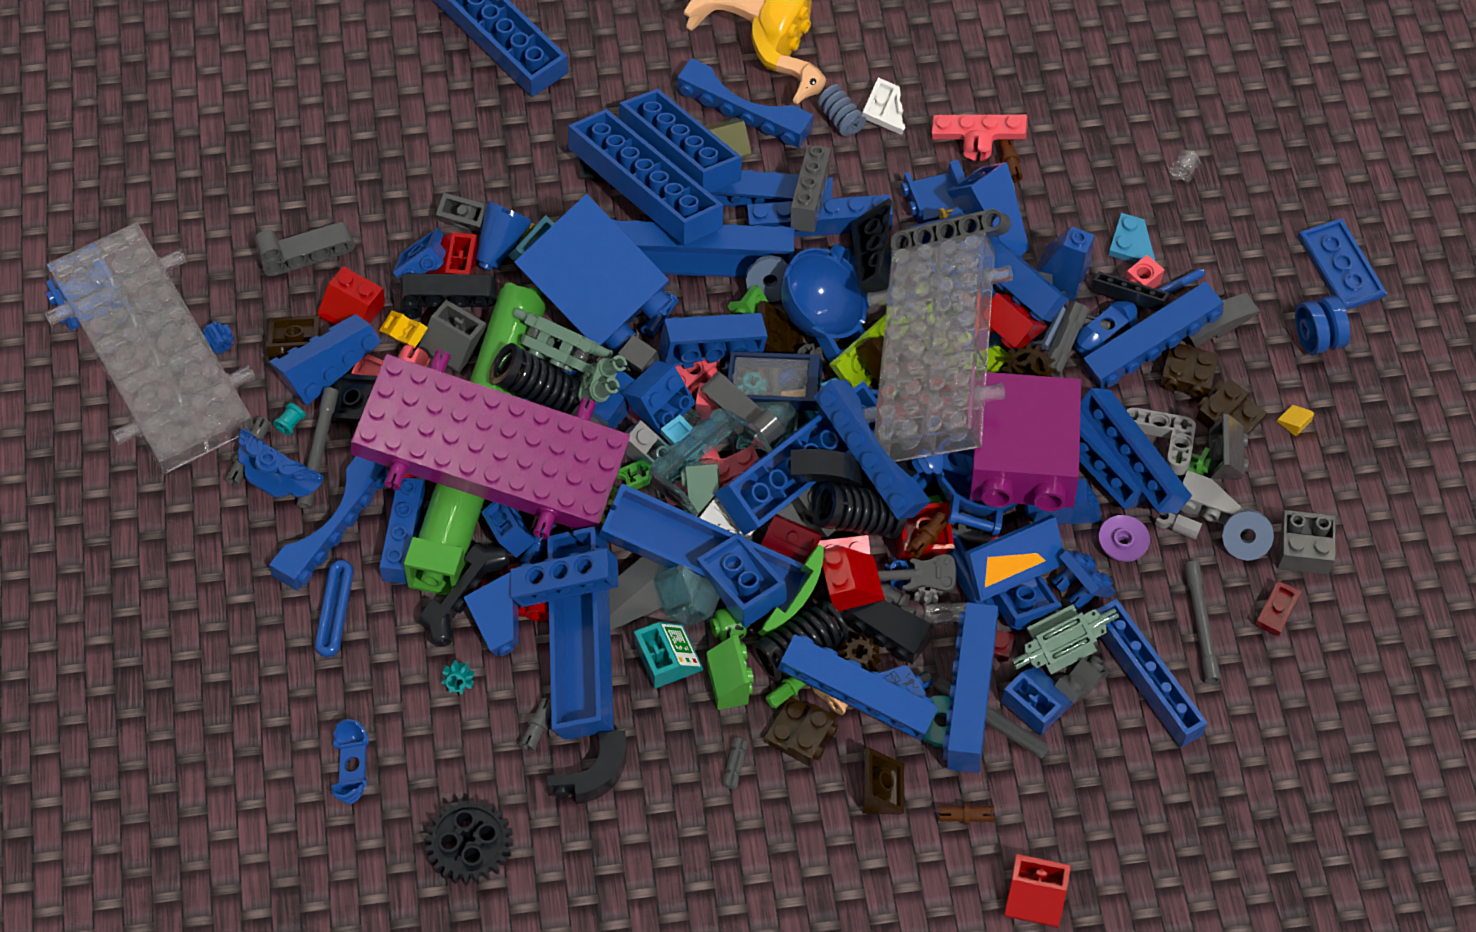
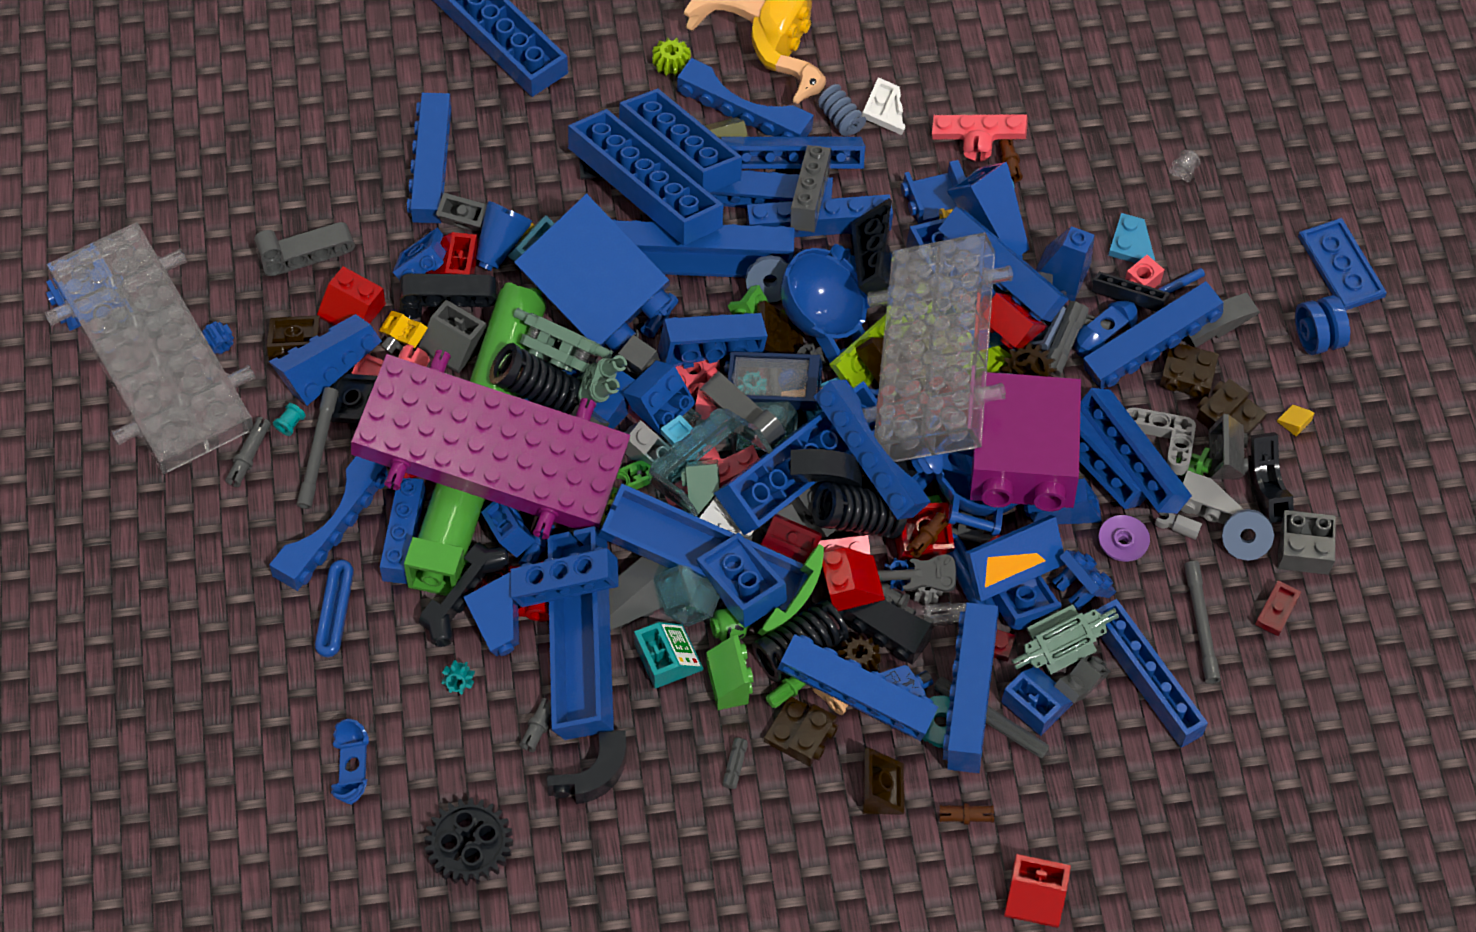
blue piece [238,428,324,498] -> none
dark grey beam [891,209,1011,257] -> none
none -> dark grey hand [382,337,403,354]
none -> blue brick [407,93,452,223]
none -> lime gear [652,37,691,77]
none -> blue brick [721,137,865,169]
none -> black arch [1248,432,1294,523]

